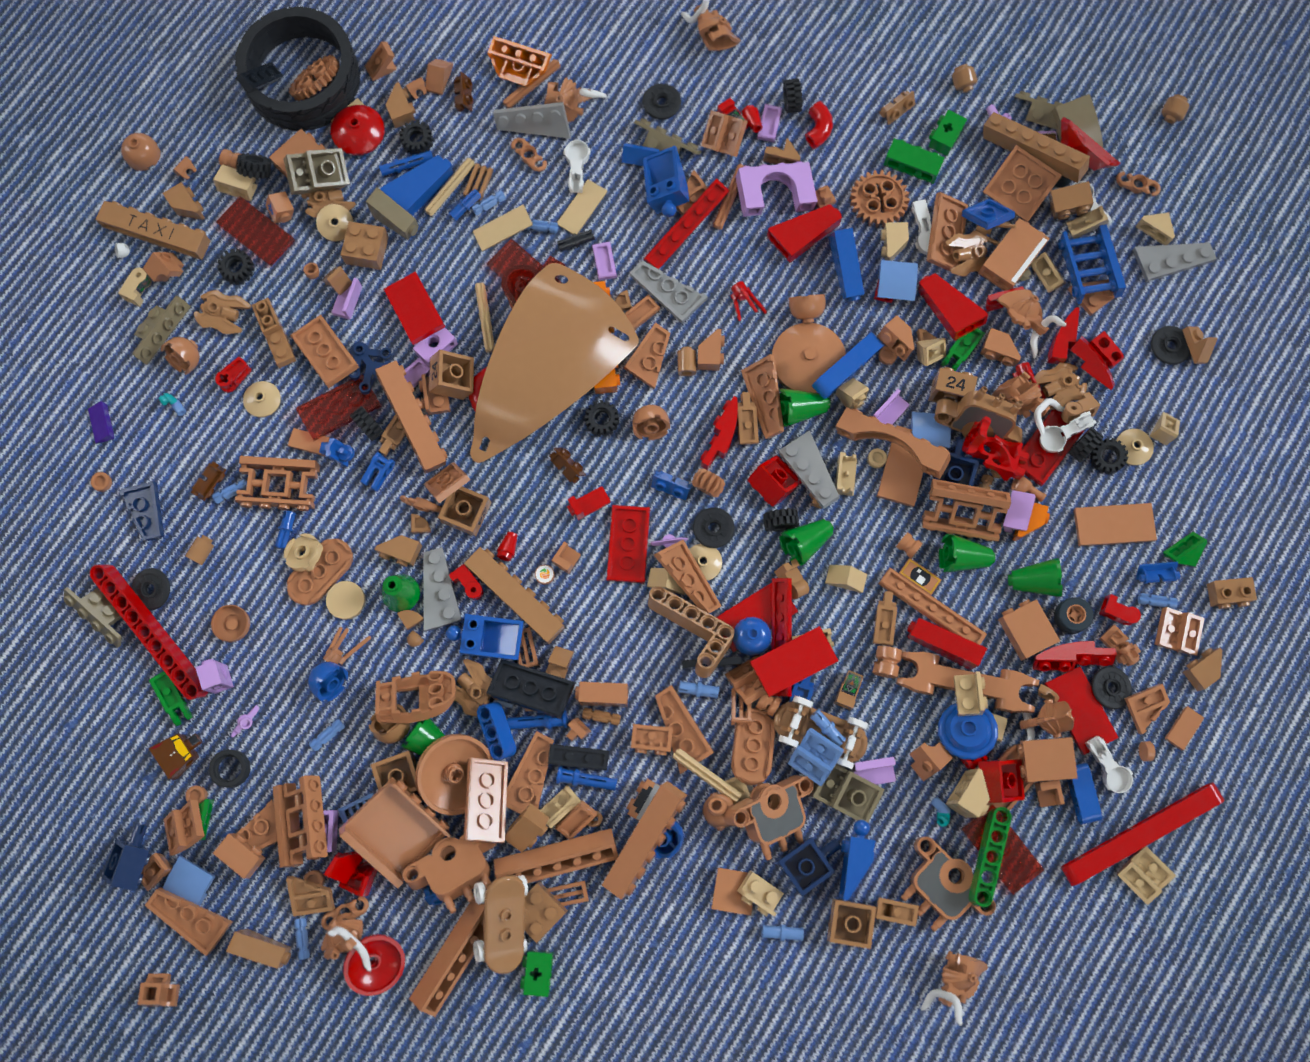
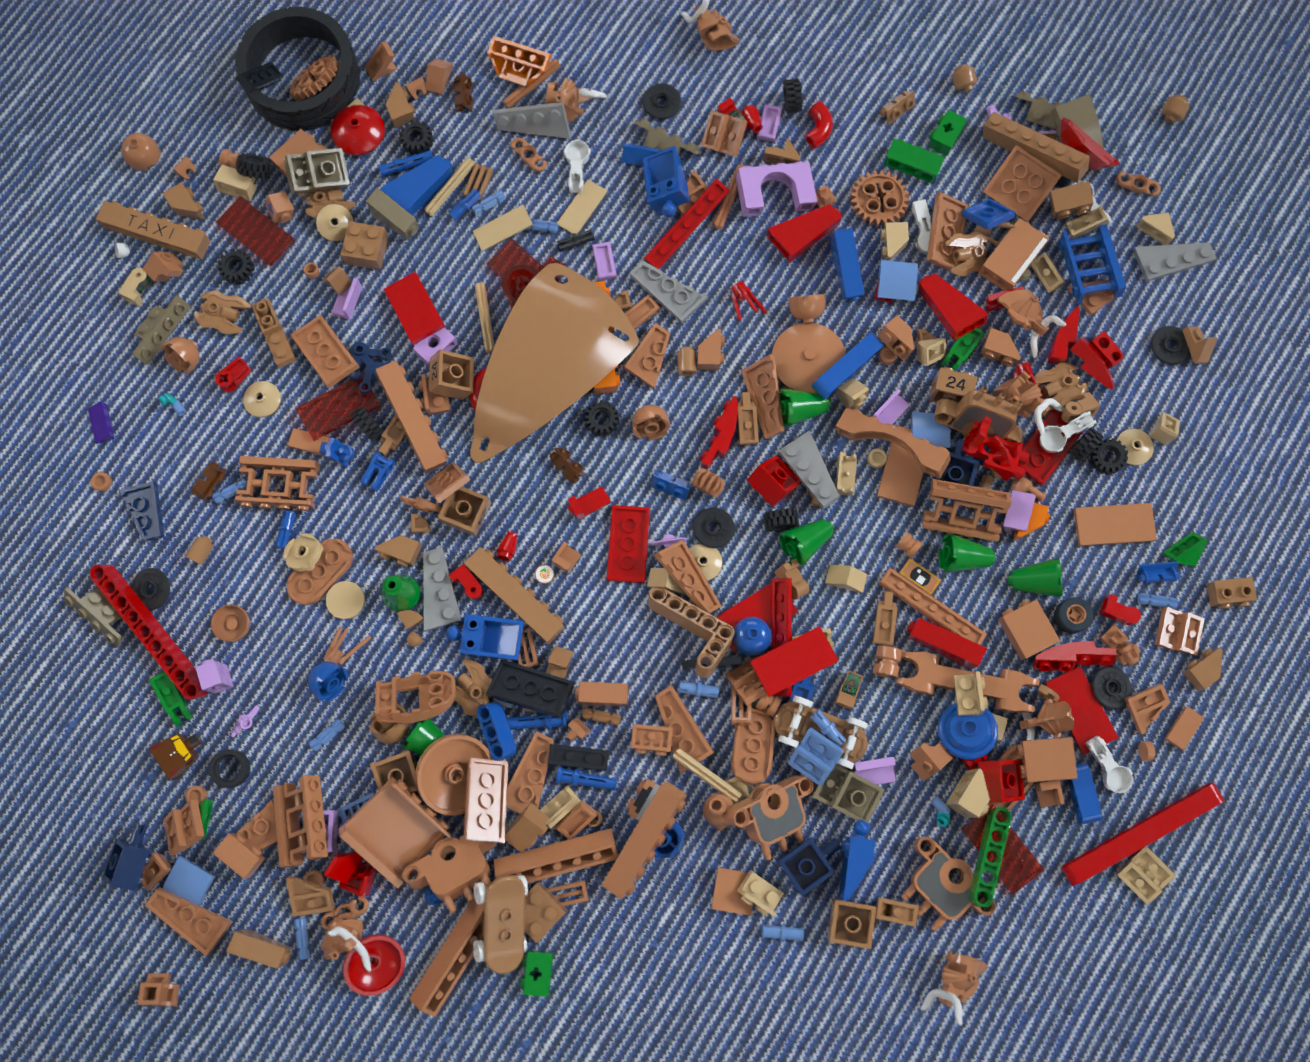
lavender tile [404,357,430,388] -> none

